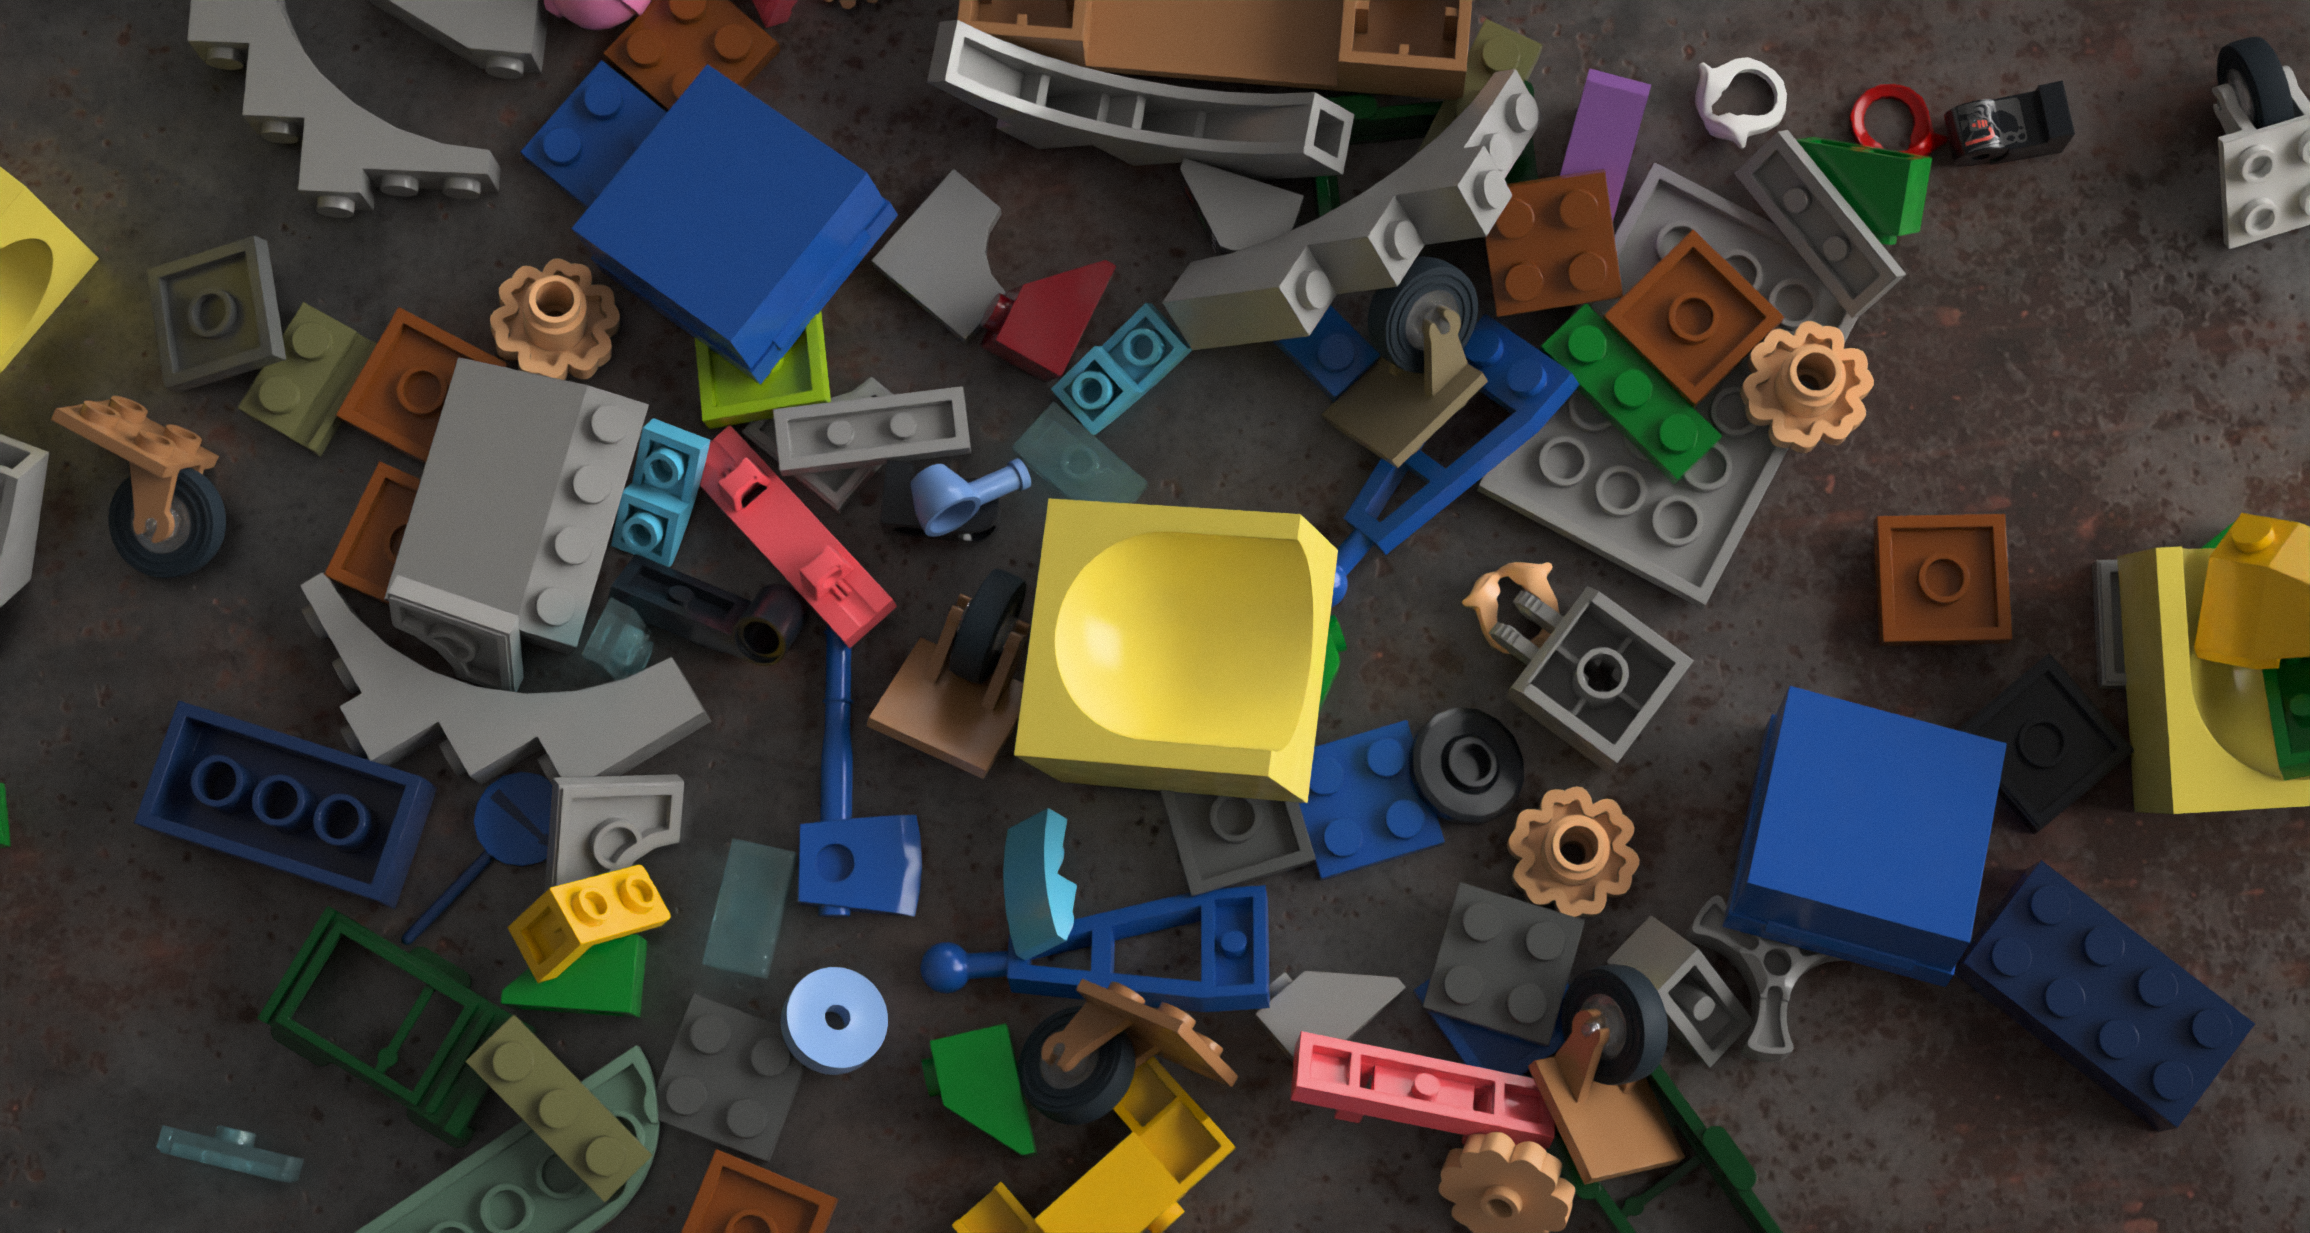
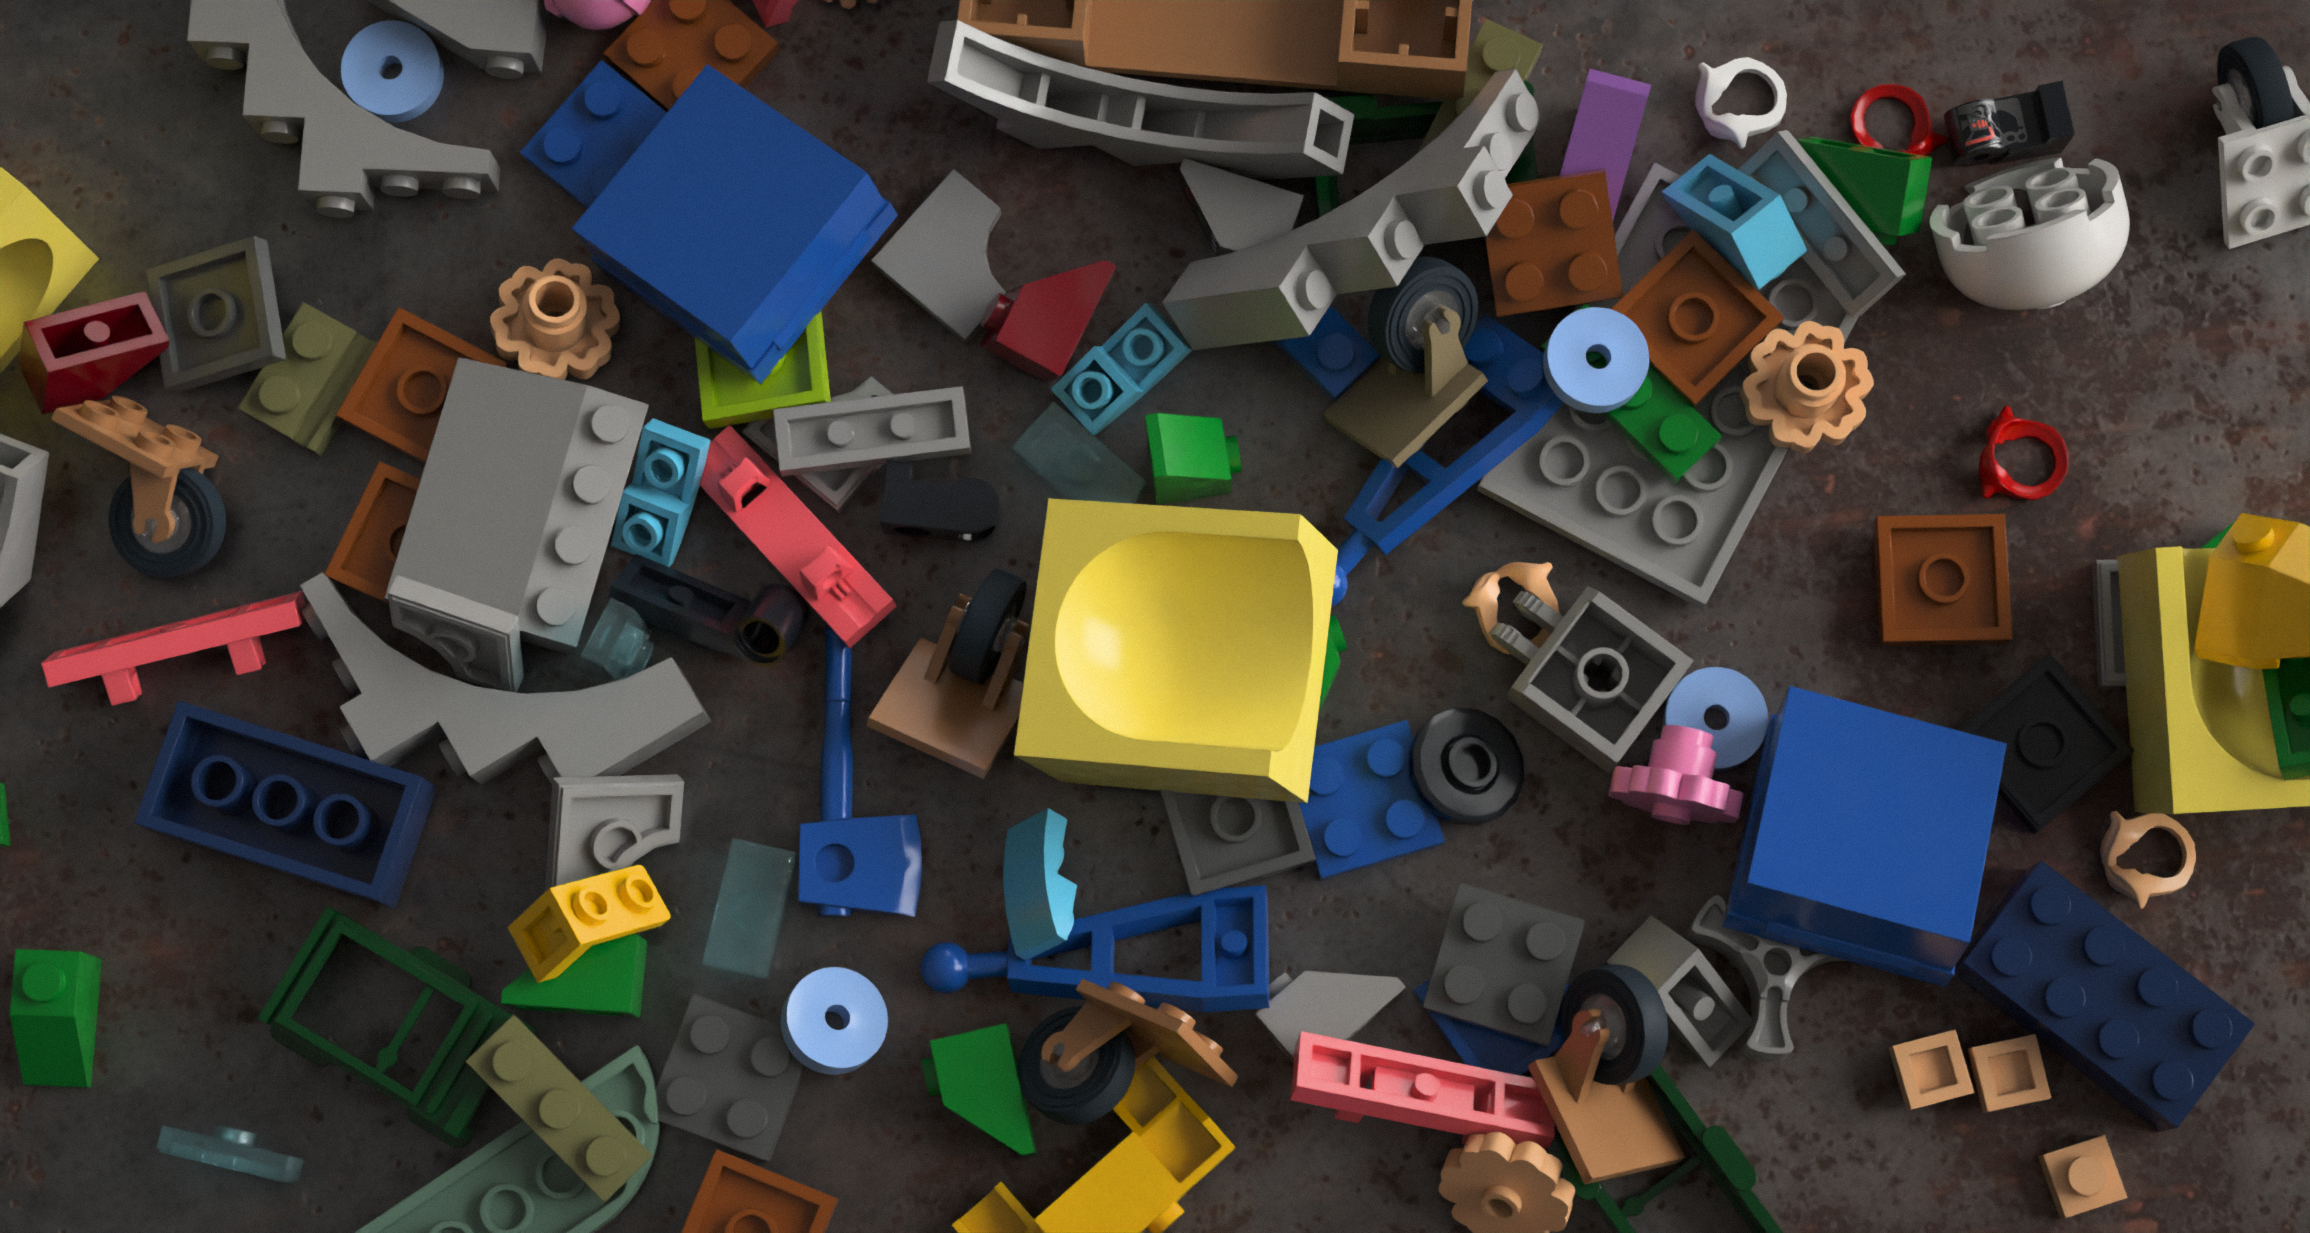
blue piece [401,772,552,945] -> none
medium blue bar [910,458,1031,537] -> none
light nougat plant [1507,786,1640,918] -> none
none -> green slope [10,949,102,1088]
none -> dark red slope [18,291,170,415]
none -> coral hinge [41,591,306,706]
none -> light blue piece [341,20,444,123]
none -> green slope [1145,413,1242,505]
none -> light blue piece [1543,307,1649,413]
none -> bright pink plant [1608,725,1744,825]
none -> medium azure slope [1662,154,1807,289]
none -> light blue piece [1662,667,1768,772]
none -> light nougat plate [1888,1029,1974,1111]
none -> white cylinder [1929,158,2130,310]
none -> light nougat plate [1967,1034,2052,1113]
none -> red piece [1978,405,2069,501]
none -> light nougat plate [2038,1135,2128,1219]
none -> light nougat piece [2100,811,2196,910]

